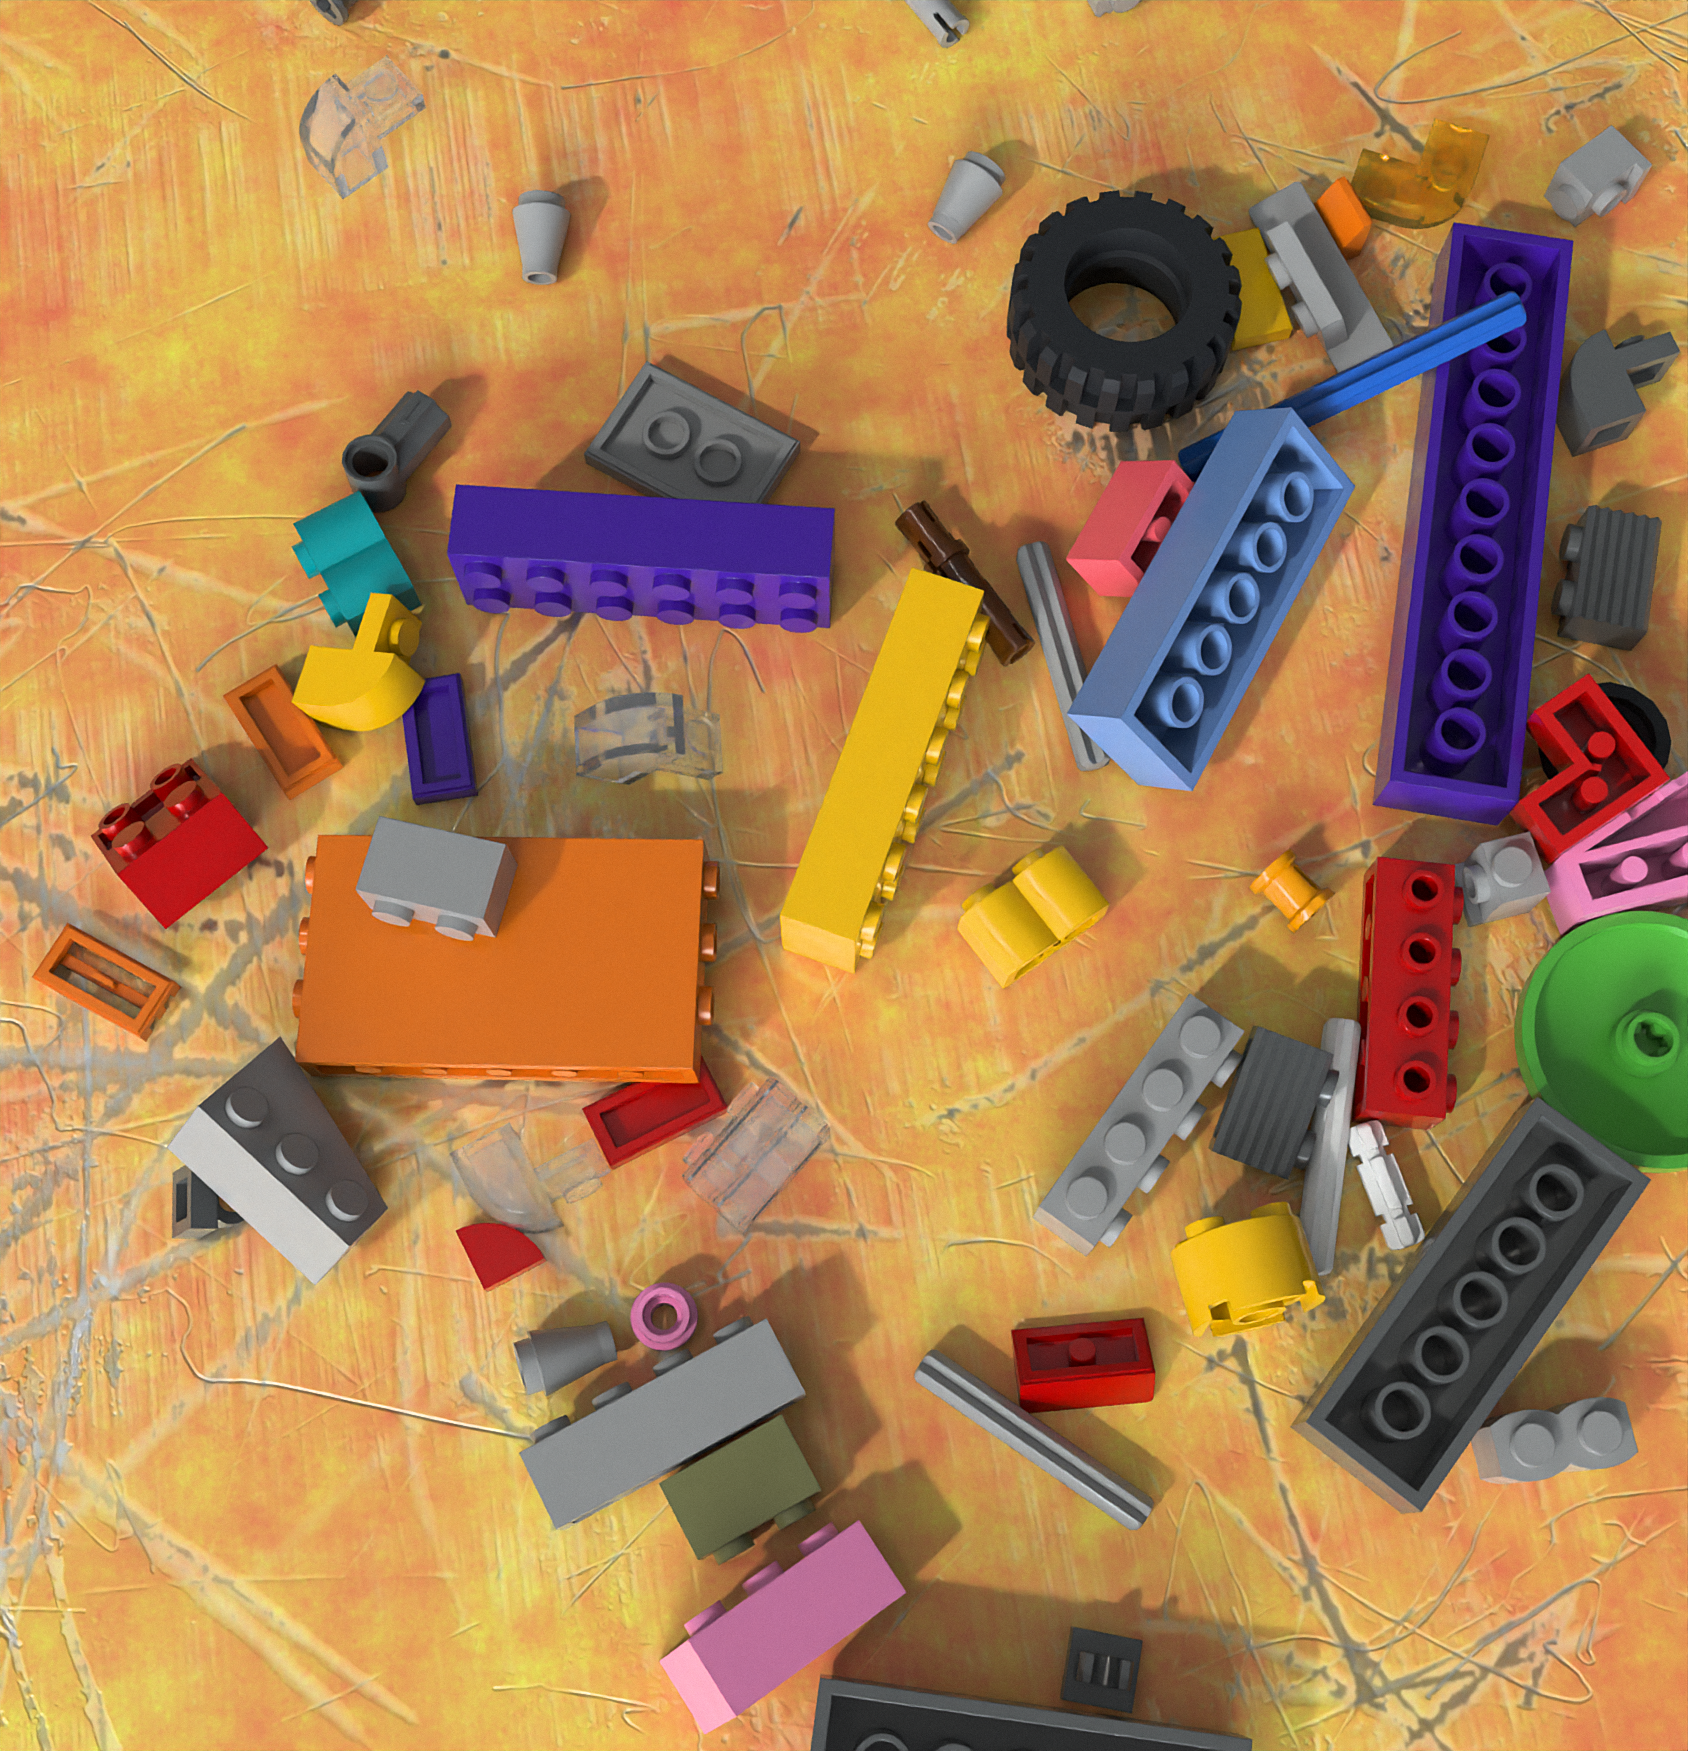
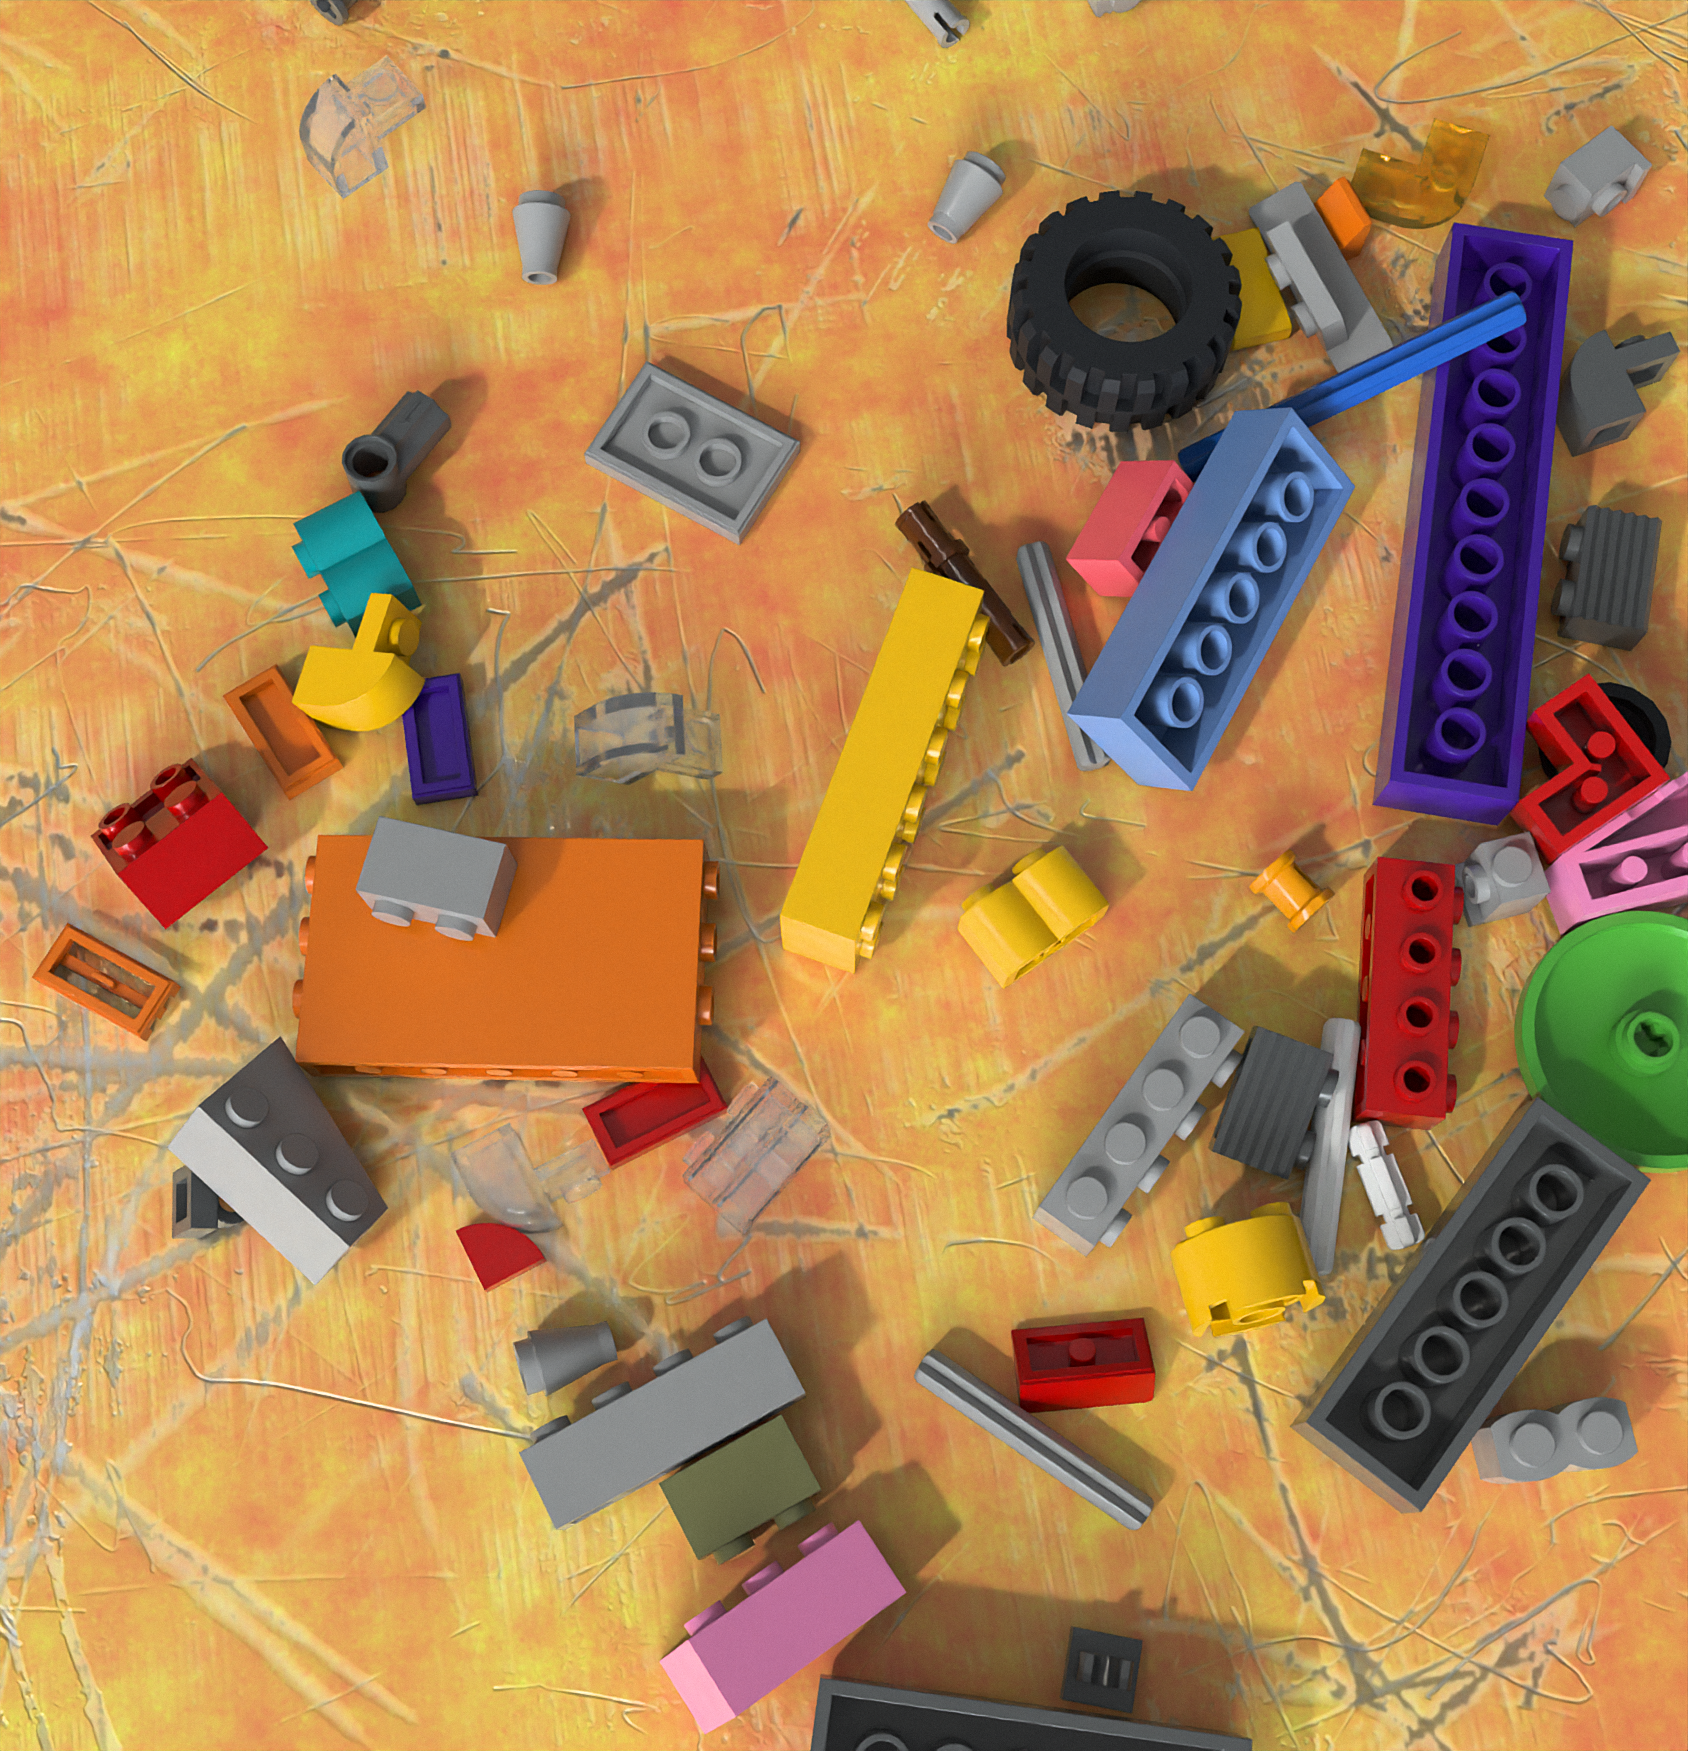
dark purple brick [447,484,835,633] -> none
bright pink plate [630,1282,698,1351] -> none

